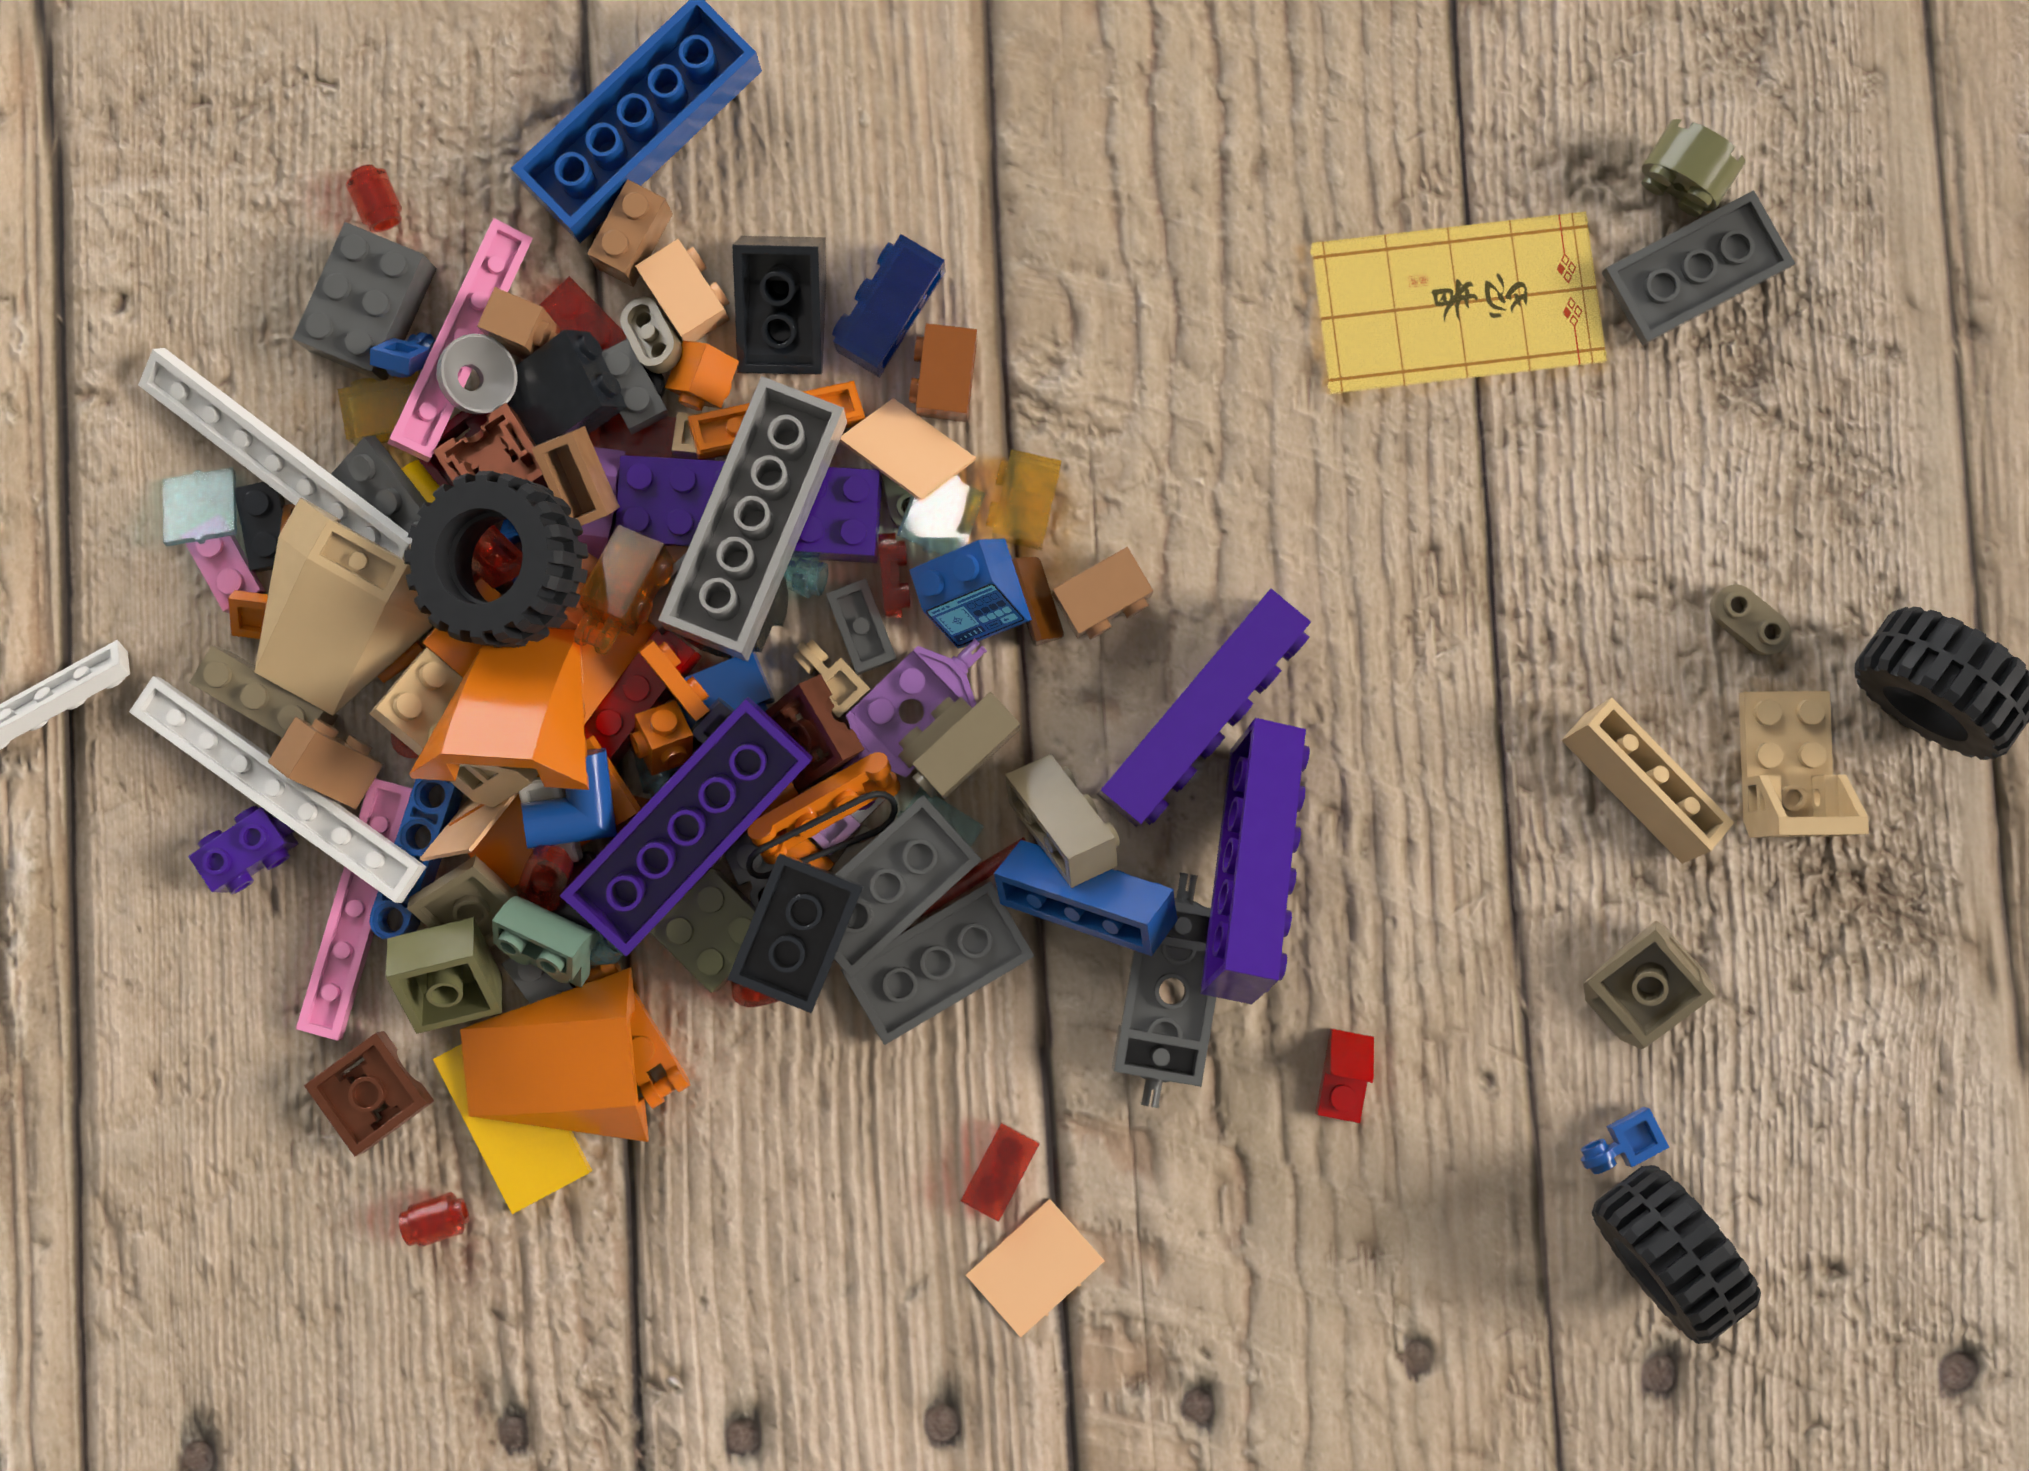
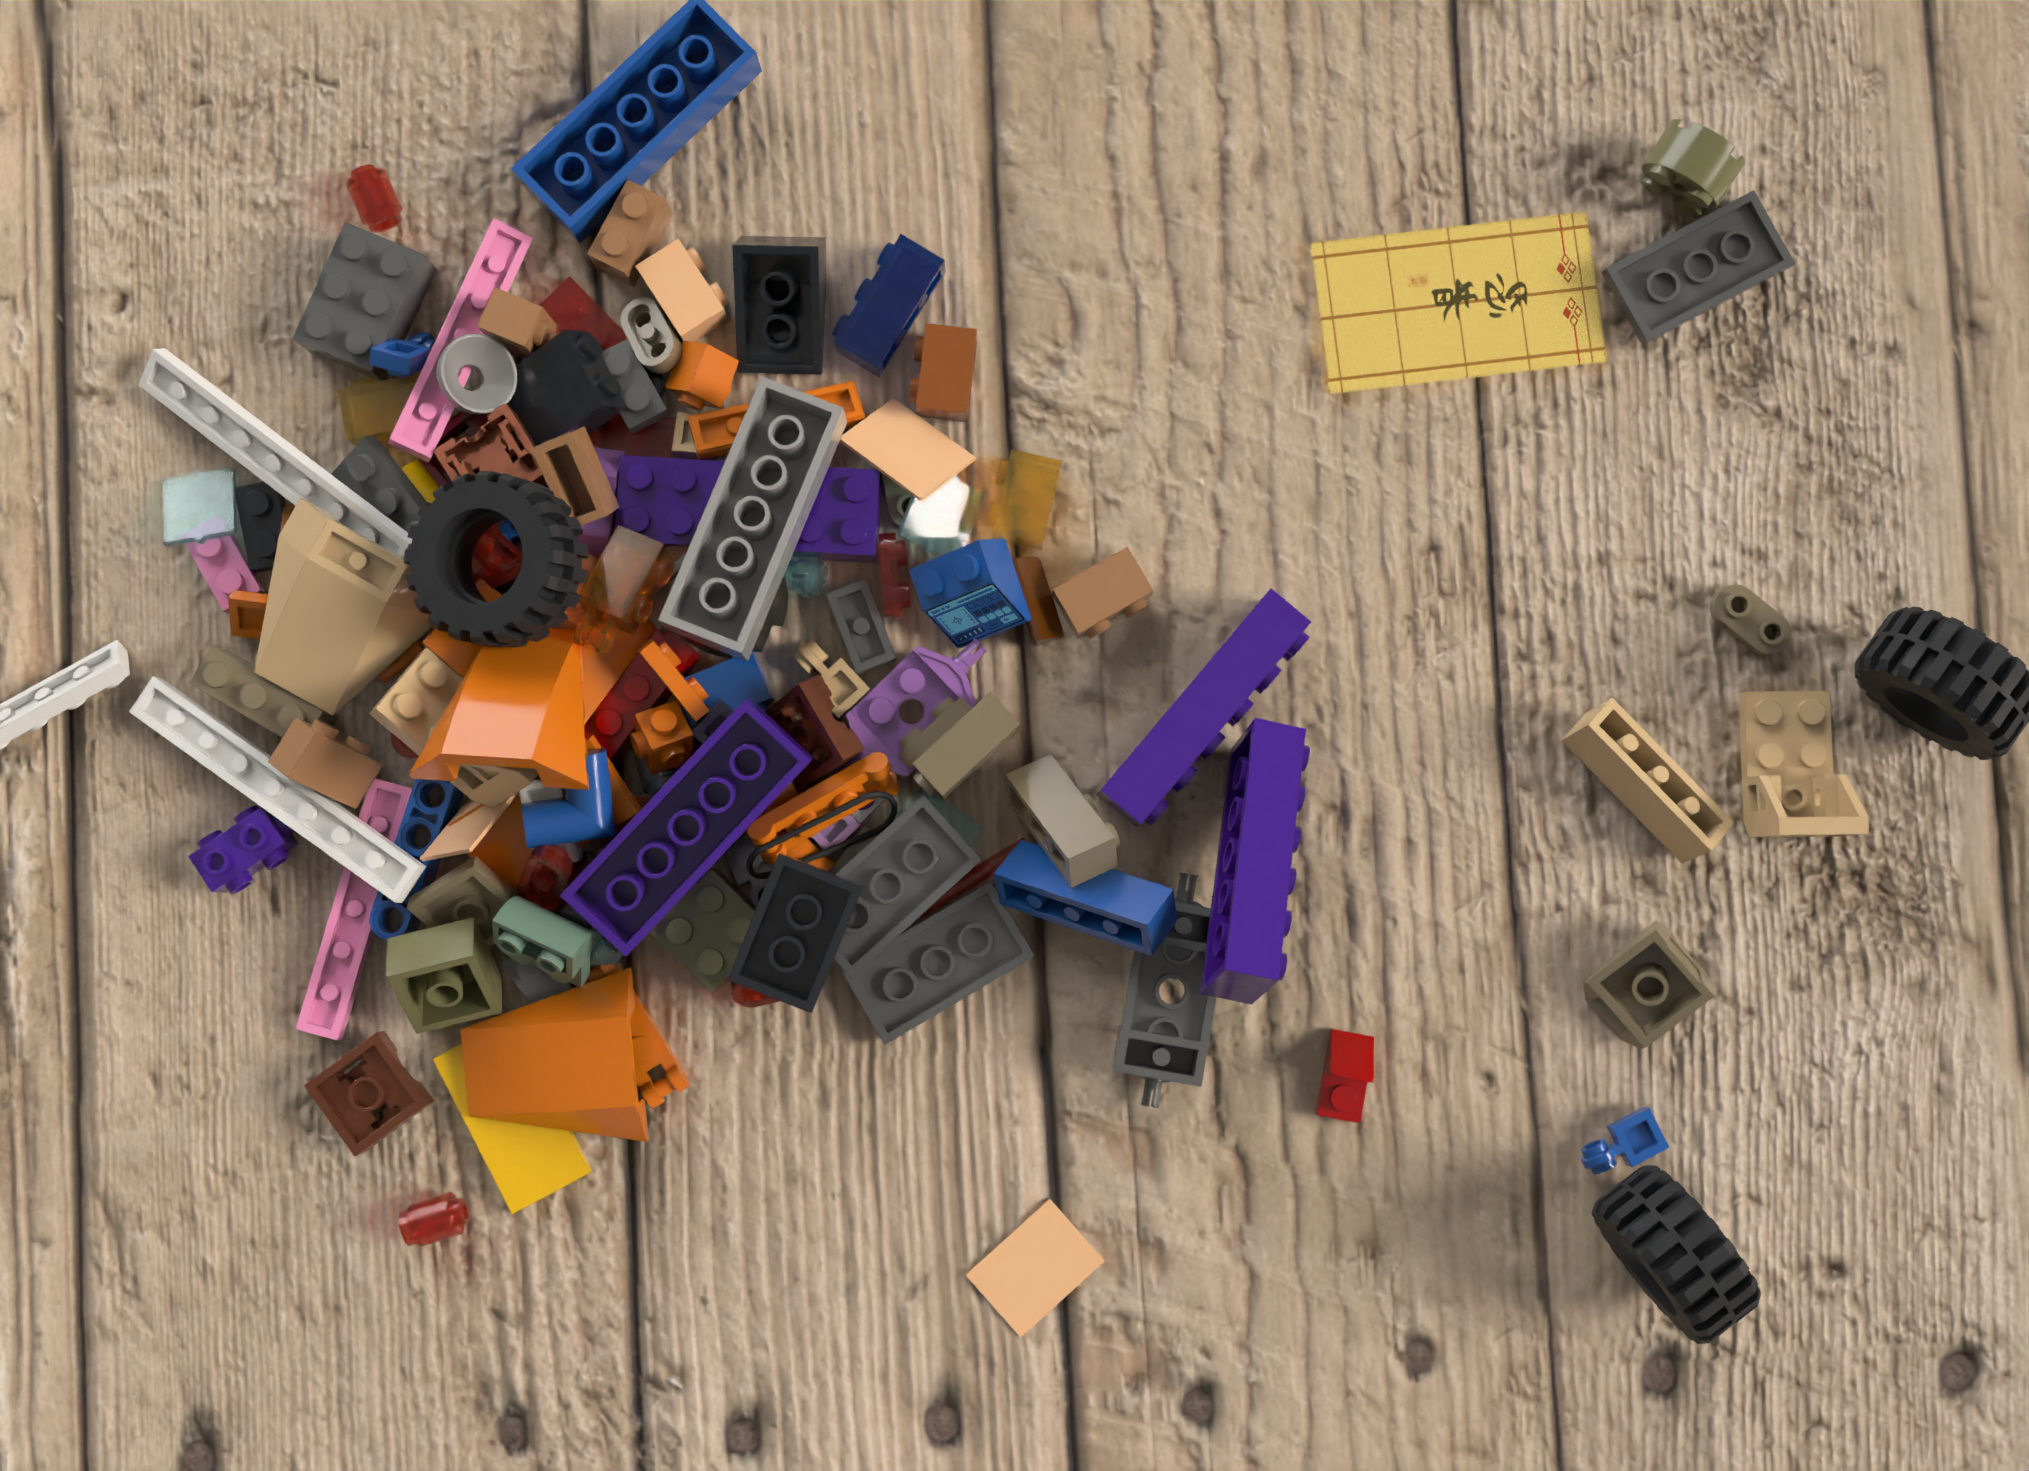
clear red plate [960,1121,1040,1222] -> none

